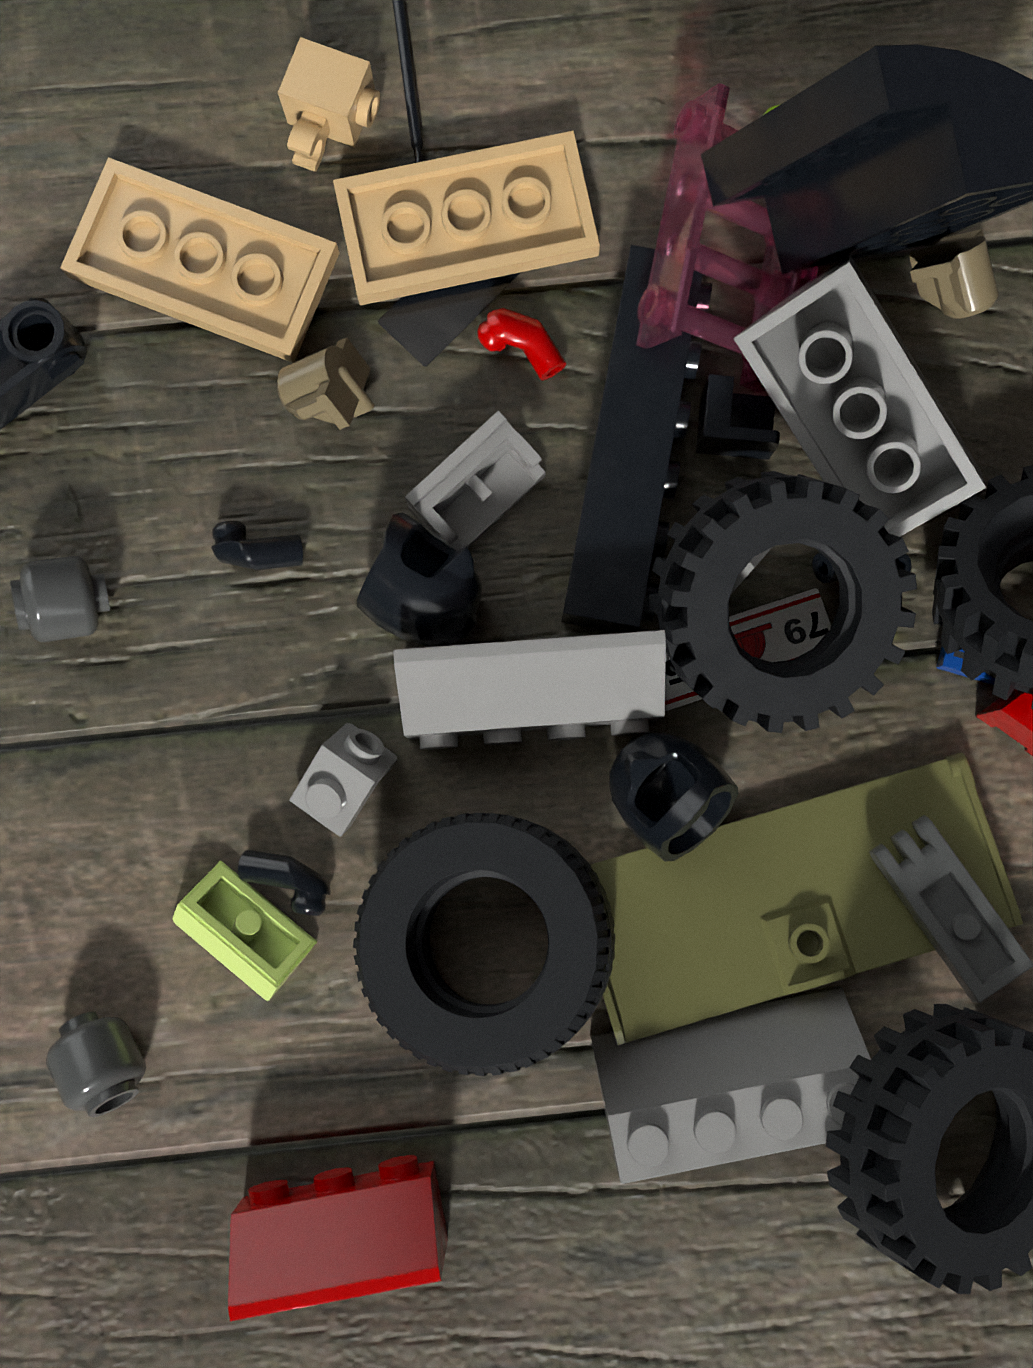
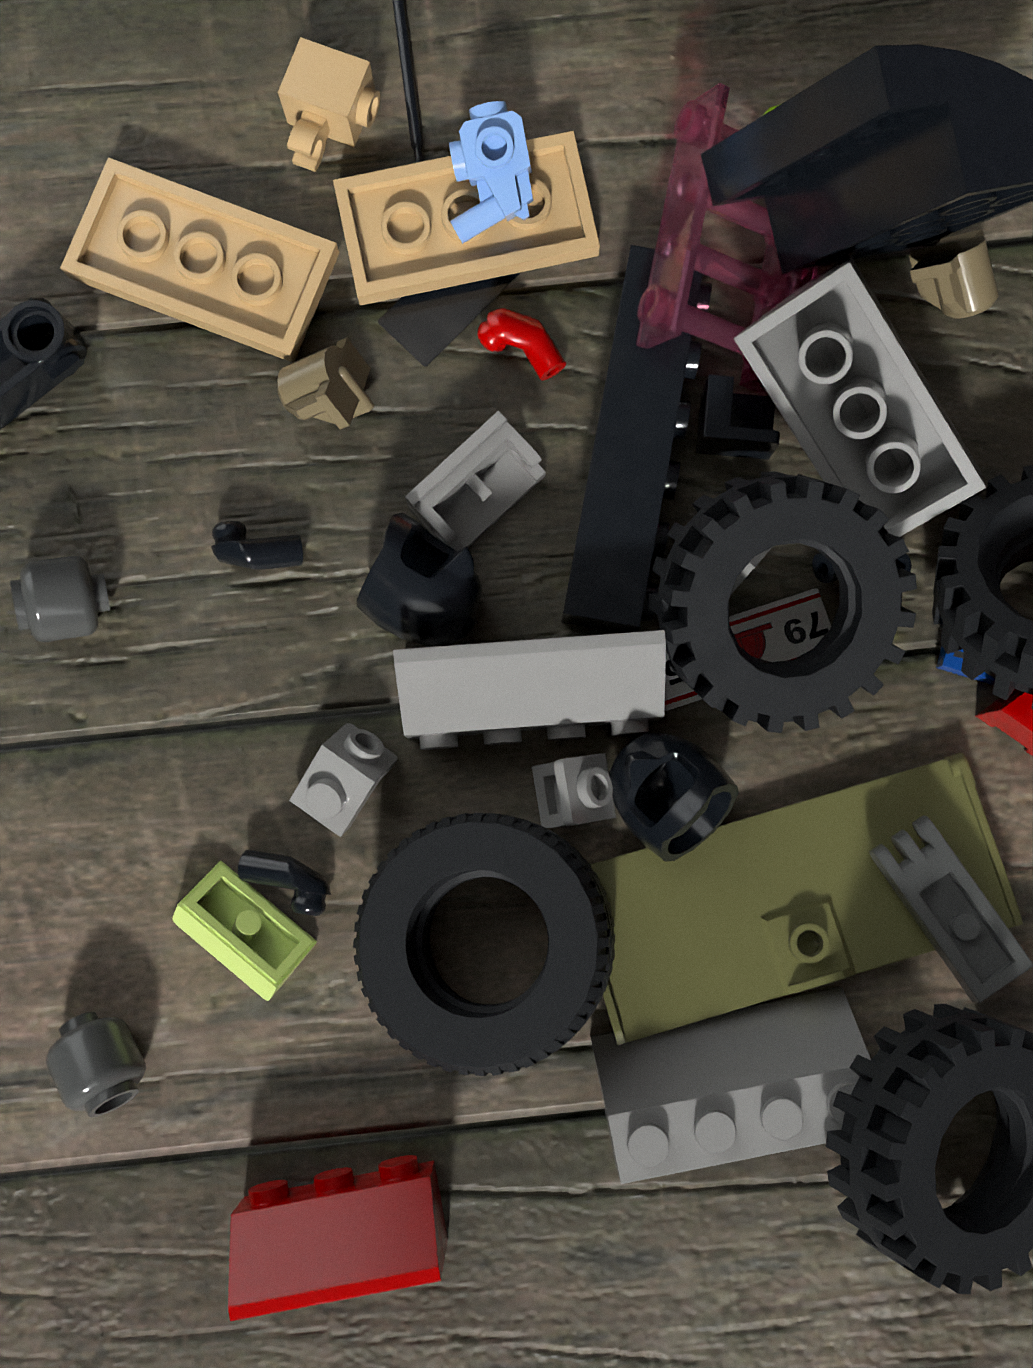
none -> light blue piece [449,101,534,244]
none -> light grey bracket [532,753,616,828]

